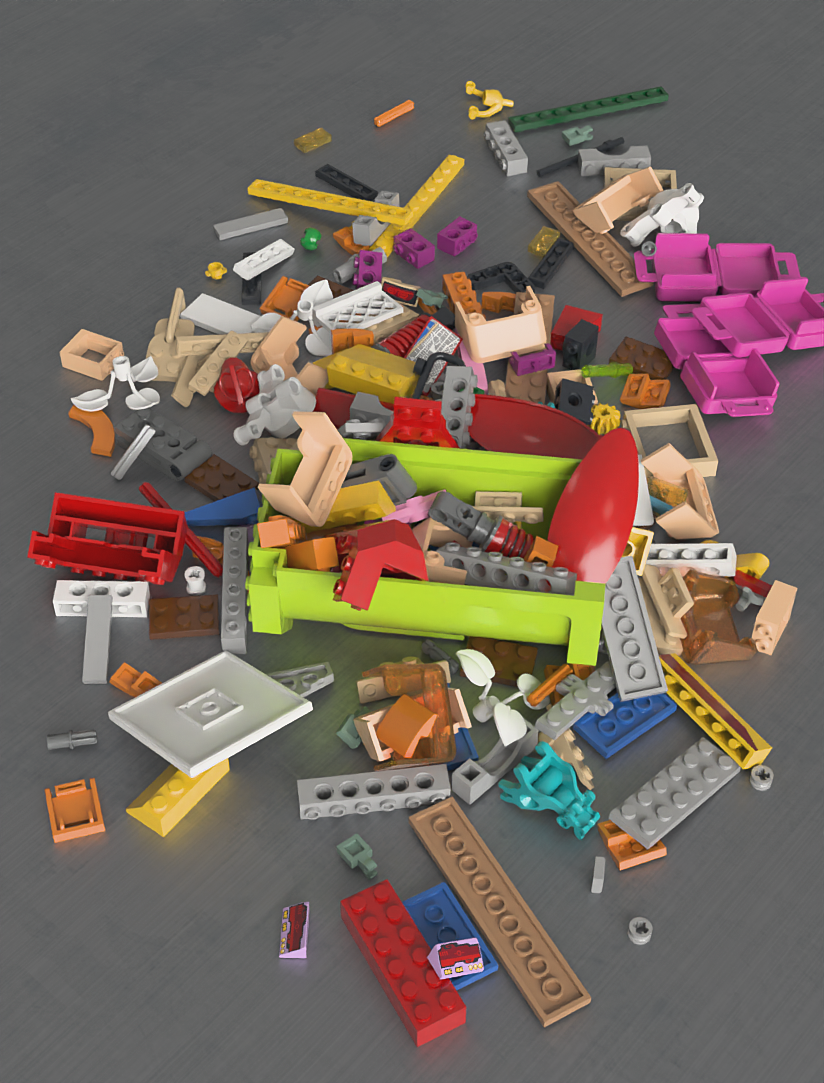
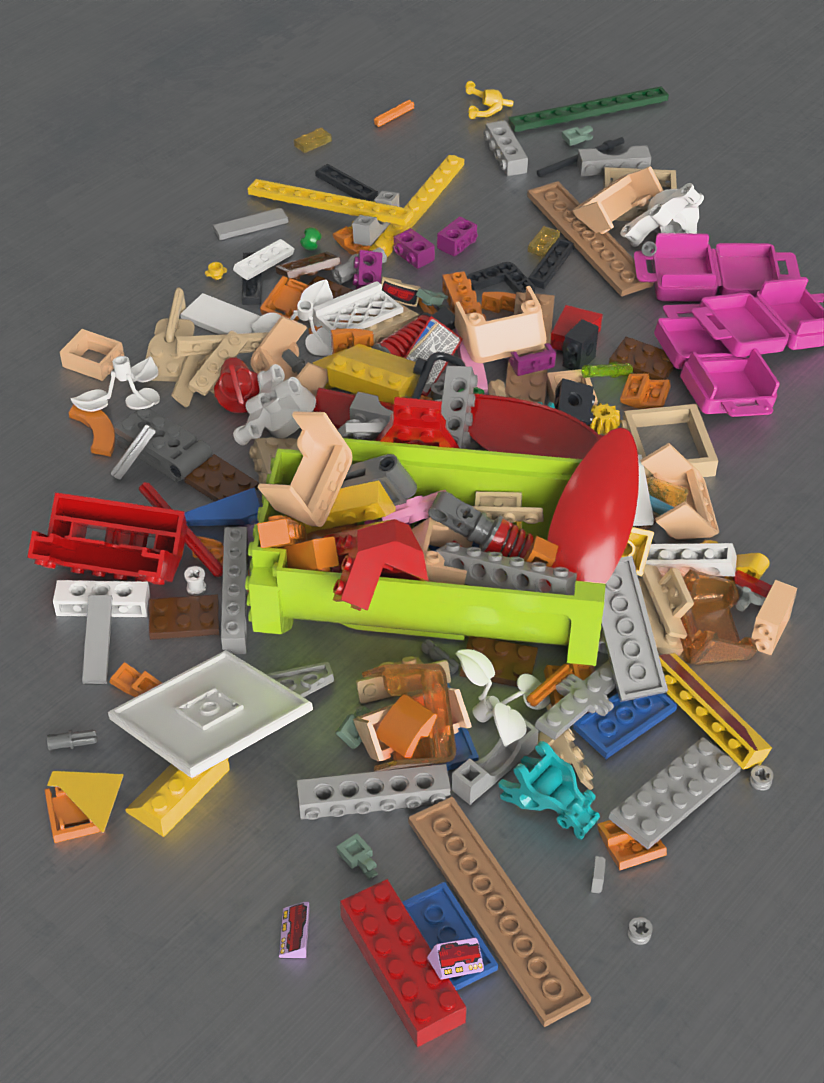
none -> yellow sticker [47,771,124,833]
none -> reddish brown plate [275,252,341,280]
none -> dark grey axle [282,349,305,374]

